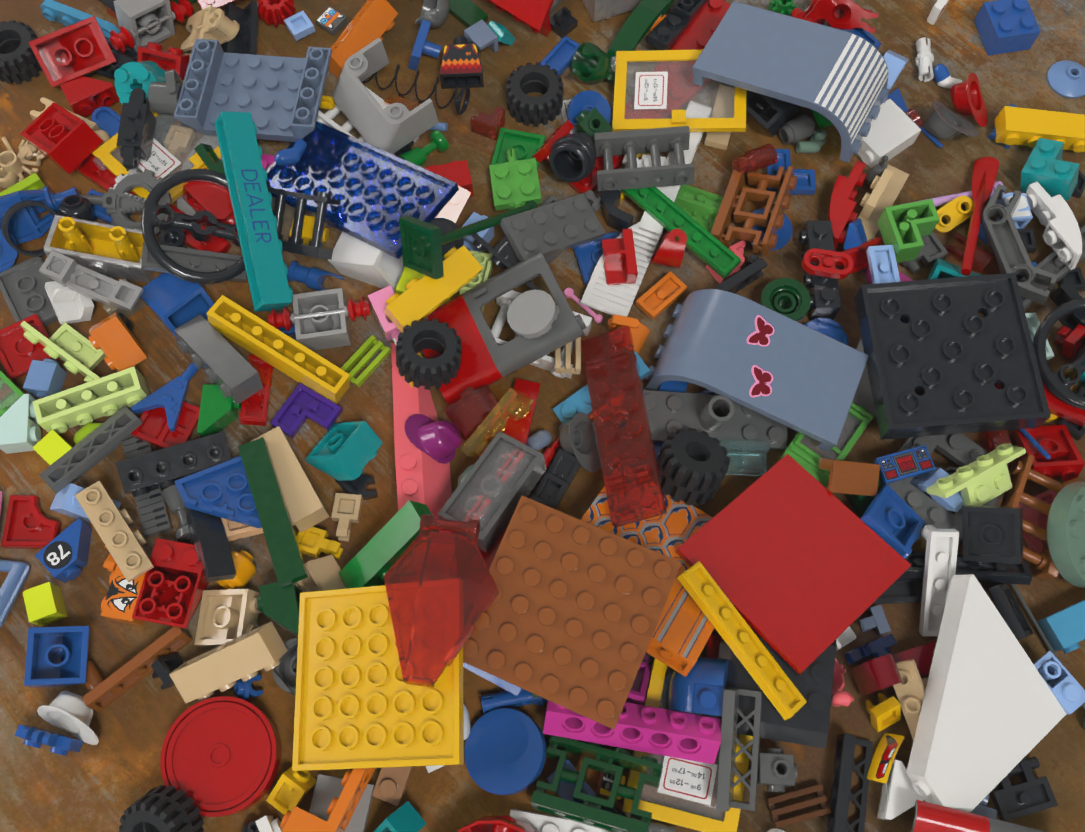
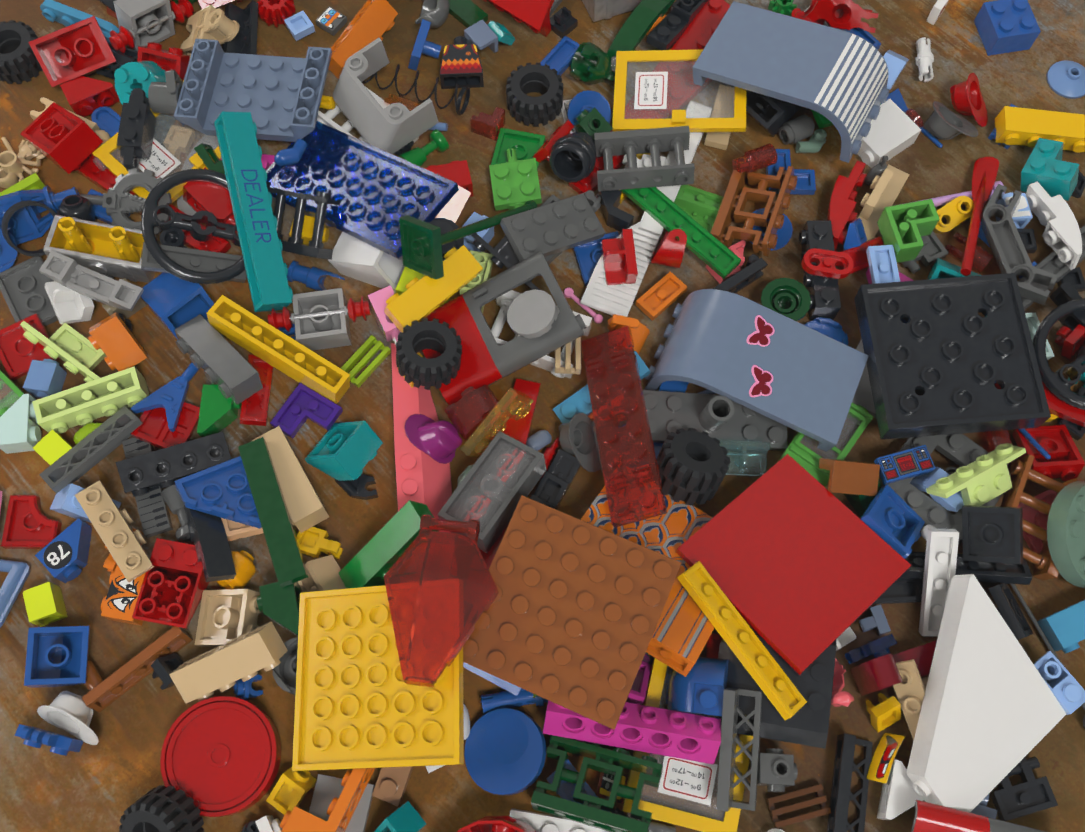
tan plate [331,493,363,542] -> none
arm [933,64,962,89] -> none

